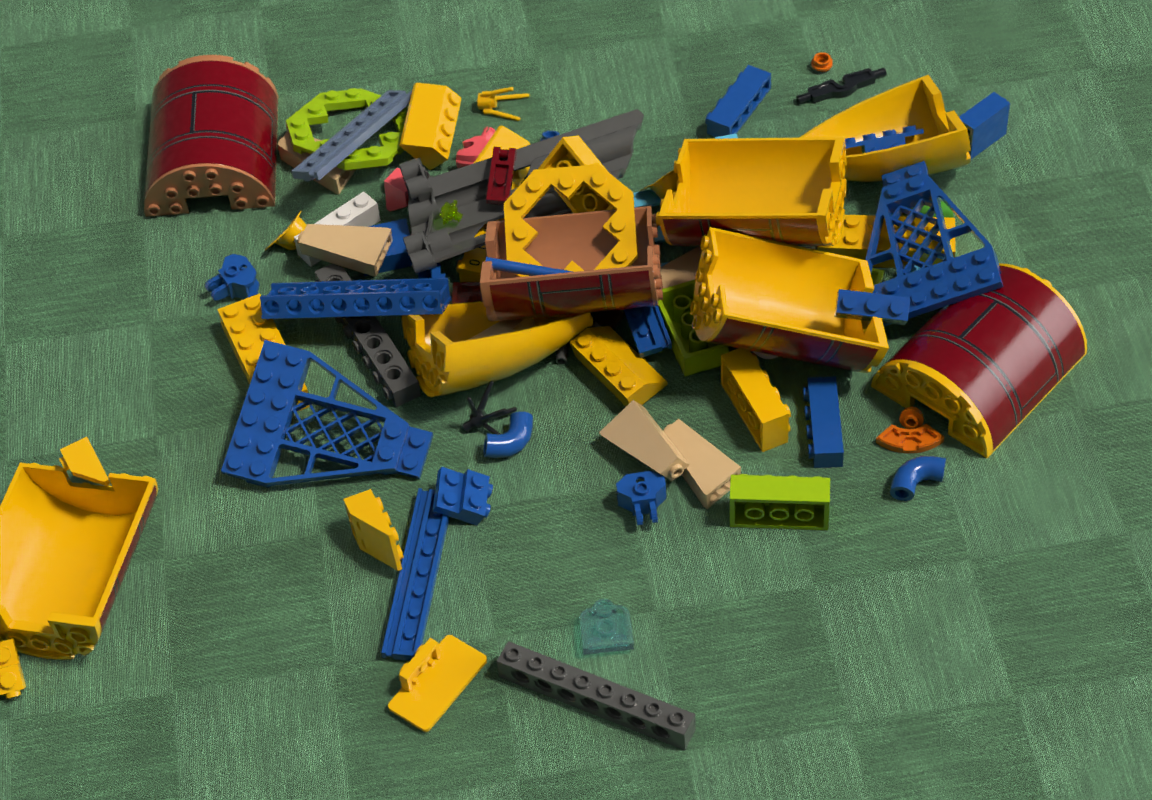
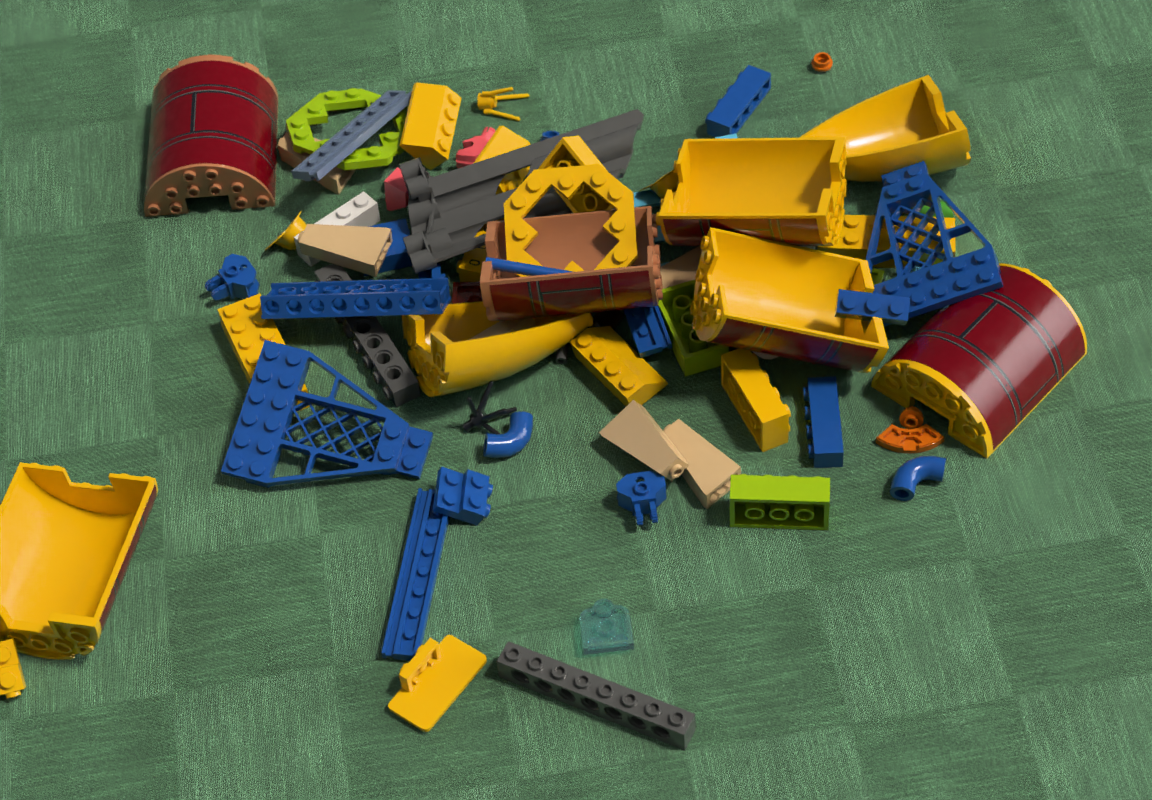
yellow wedge [59,437,111,486] -> none
yellow slope [343,489,404,571] -> none
clear neon green plant [439,200,463,225] -> none
dark red plate [486,146,517,205] -> none
black piece [796,67,887,104] -> none
blue bracket [845,125,924,154] -> none
blue brick [959,92,1010,159] -> none

